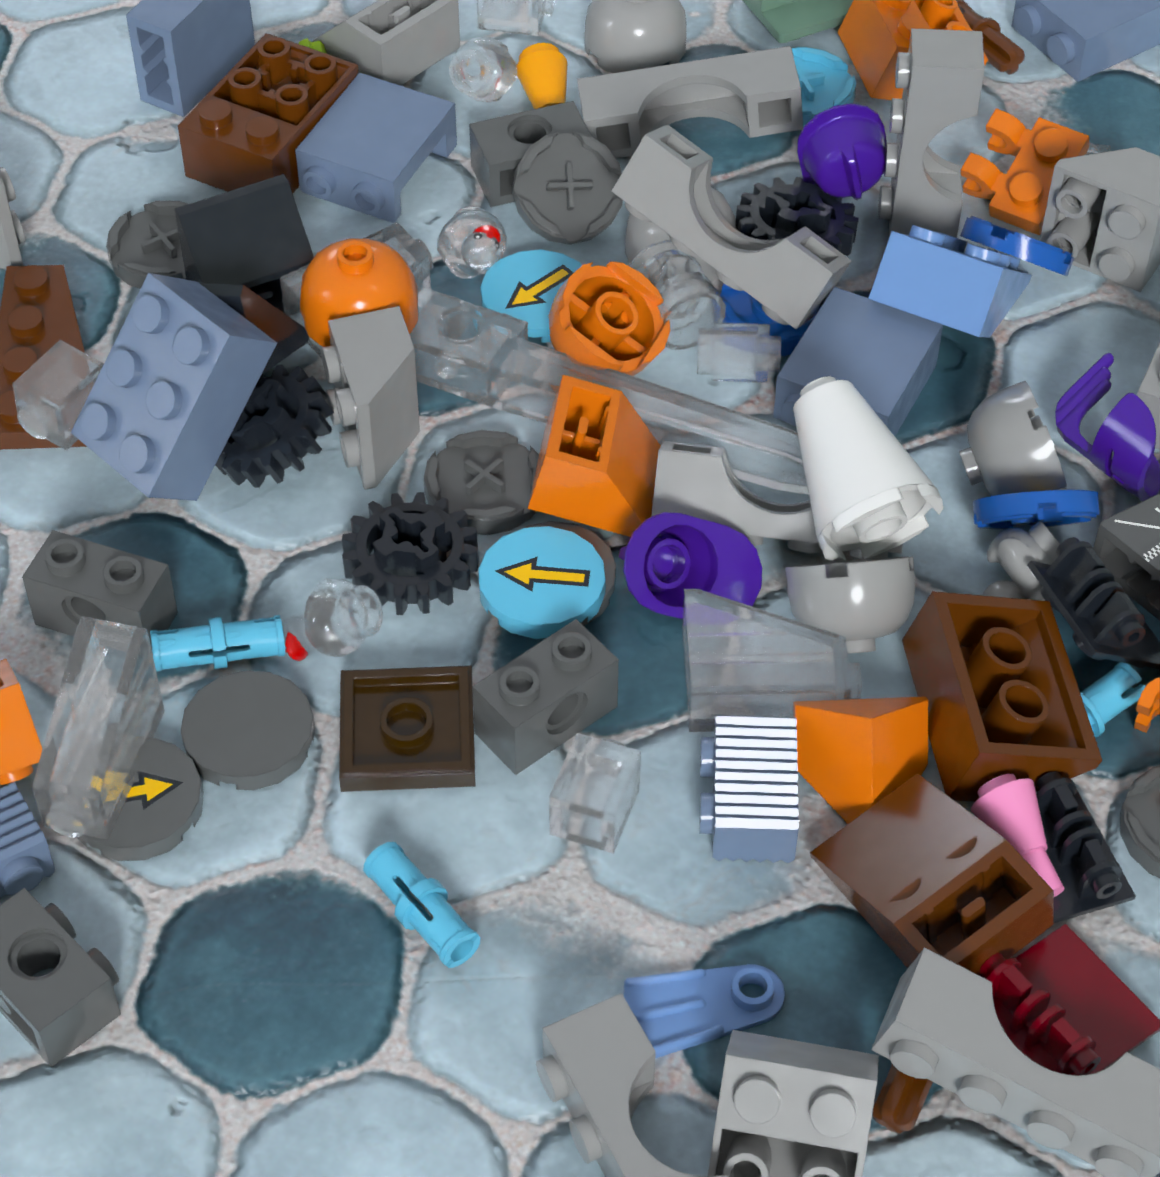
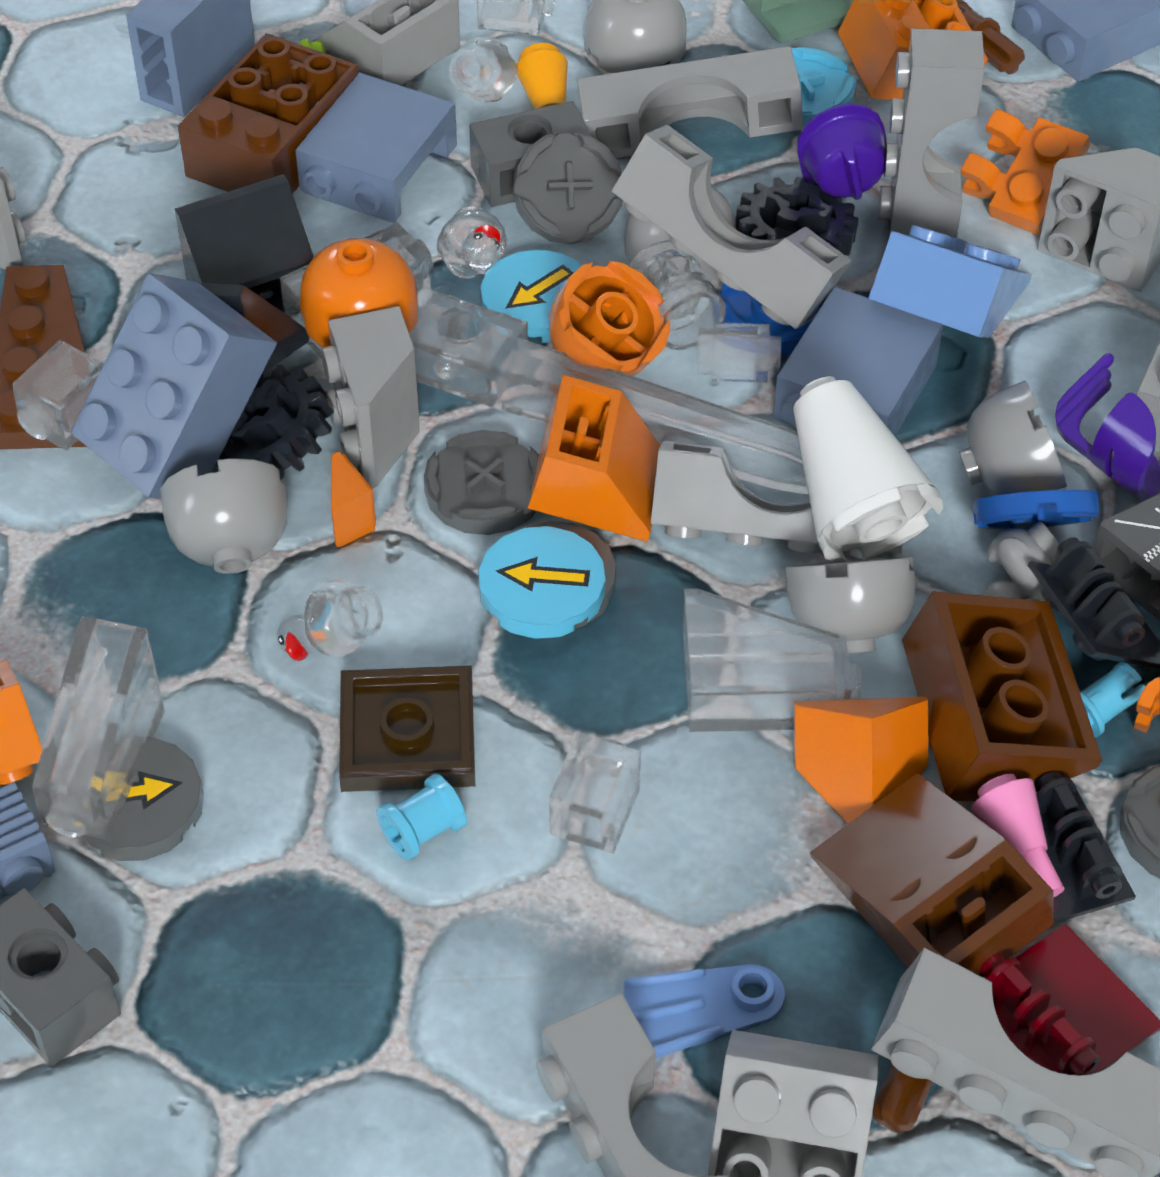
dark grey brick [22,530,178,660] -> none
dark grey tile [106,201,188,289] -> none
medium azure pin [150,615,285,672] -> none
dark grey tile [180,671,315,790] -> none
black gear [342,492,479,615] -> none
medium azure pin [363,841,481,968] -> none
dark grey brick [472,619,619,775] -> none
dark purple piece [619,512,763,625] -> none
brick [699,714,799,864] -> none
blue tile [960,216,1075,276] -> none
none -> light grey cylinder [160,459,287,574]
none -> orange slope [331,451,376,548]
none -> medium azure bush [376,774,467,861]

